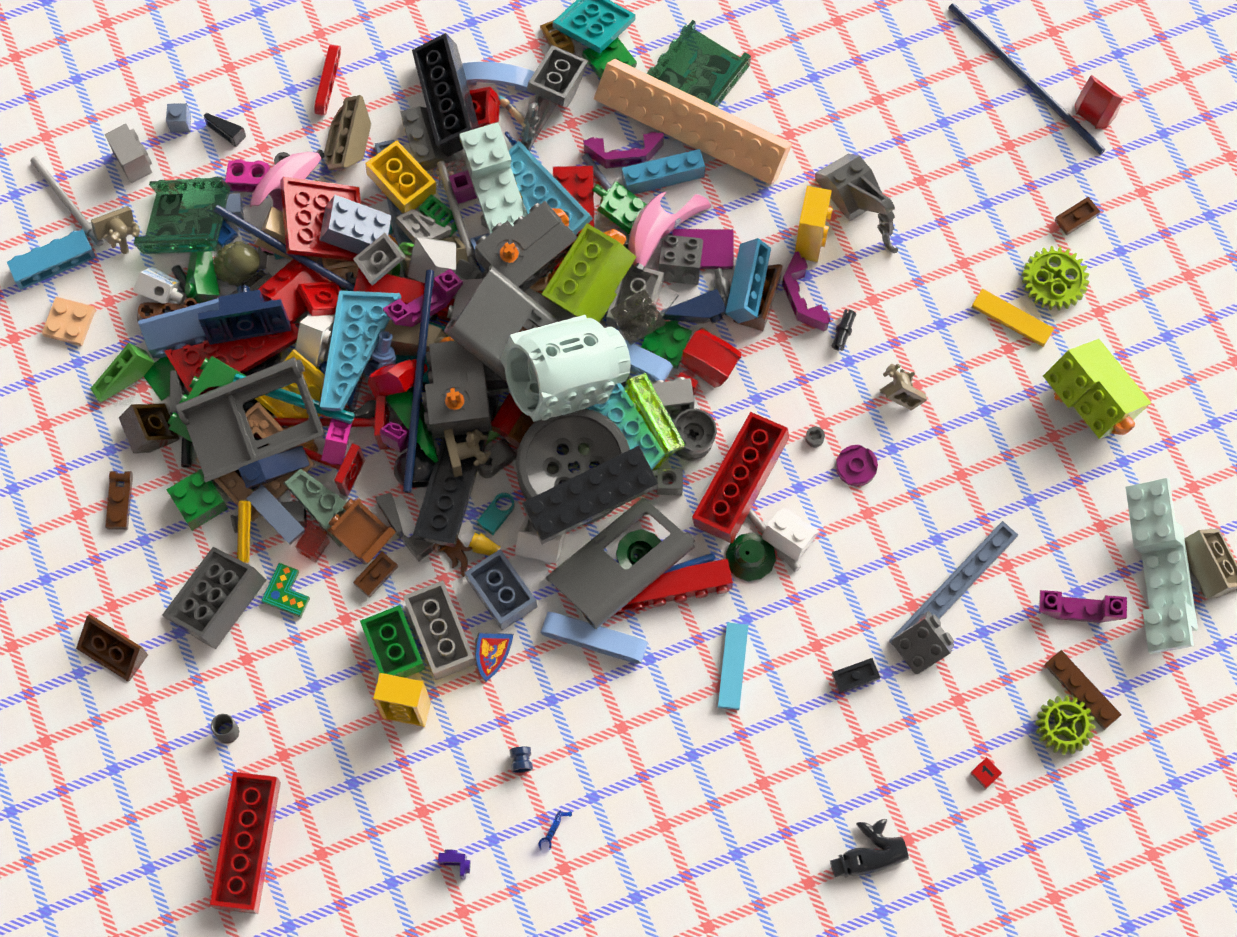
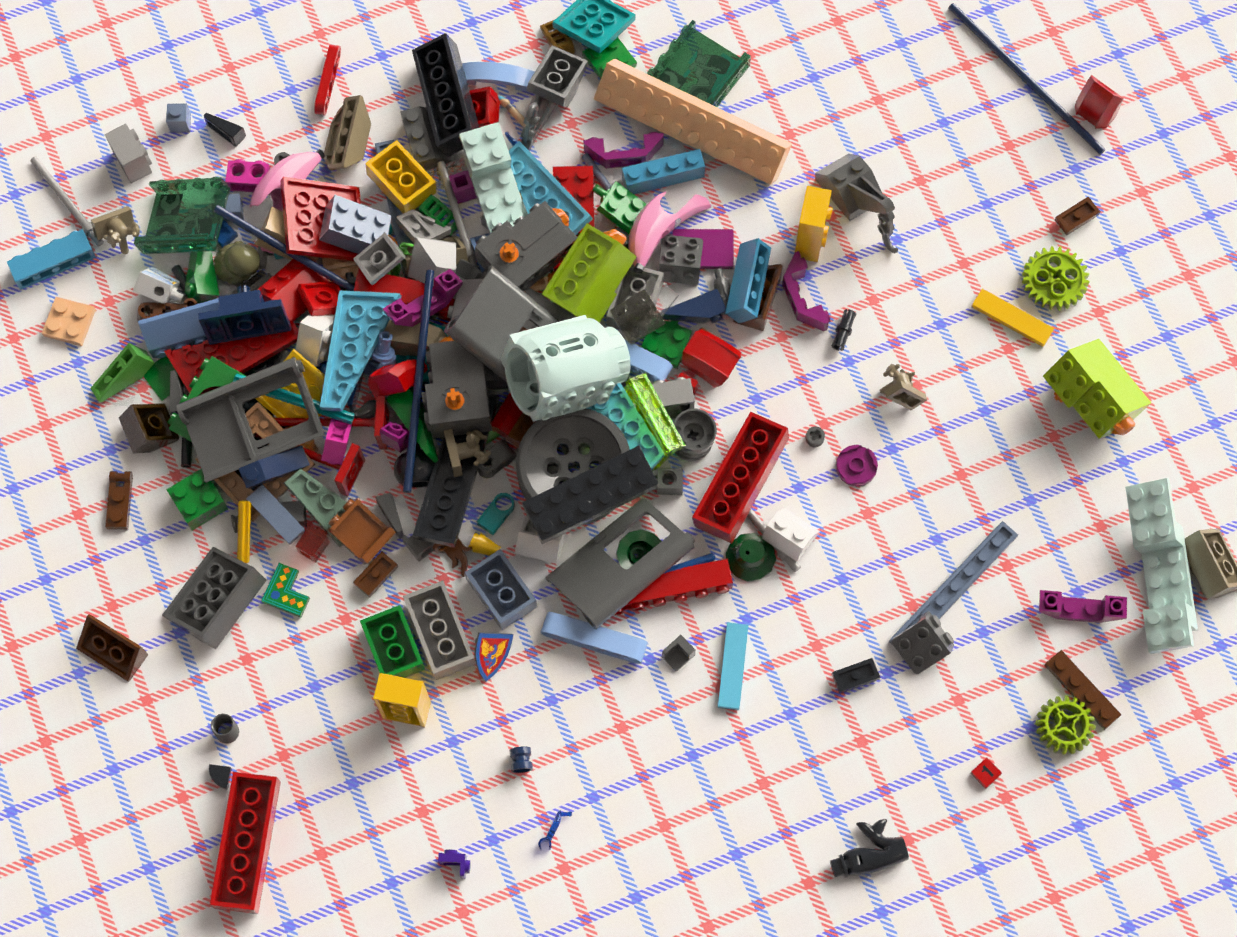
none -> black tile [209,764,232,790]
none -> dark grey panel [662,634,696,671]

